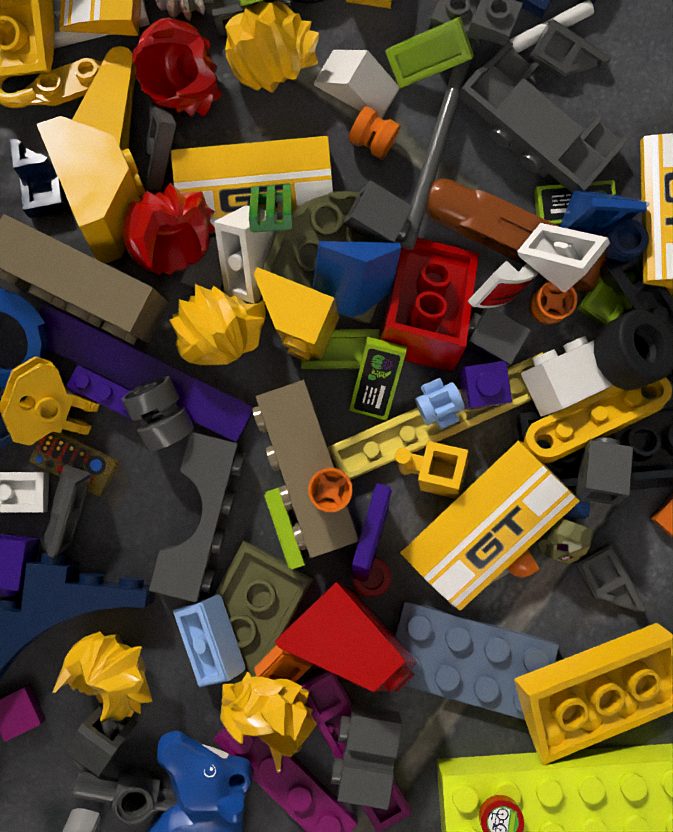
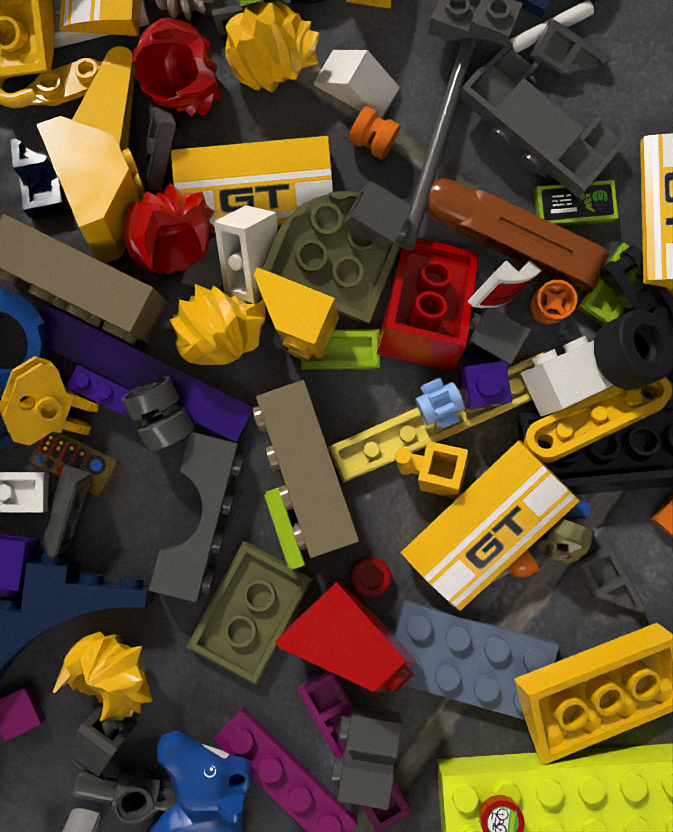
light blue slope [173,594,245,687] -> none
yellow hair [220,672,316,773] -> none
green tile [249,184,292,233] -> none
orange tile [254,645,312,682] -> none
orange wheel [308,468,352,512] -> none
blue slope [312,241,401,317] -> none
tile [349,337,407,420] -> none
dark purple tile [352,483,392,582] -> none
lime tile [385,16,474,88] -> none
white slope [517,223,610,293] -> none
blue slope [560,191,650,237] -> none
dark grey brick [576,438,633,505] -> none
dark blue tile [605,219,649,262] -> none

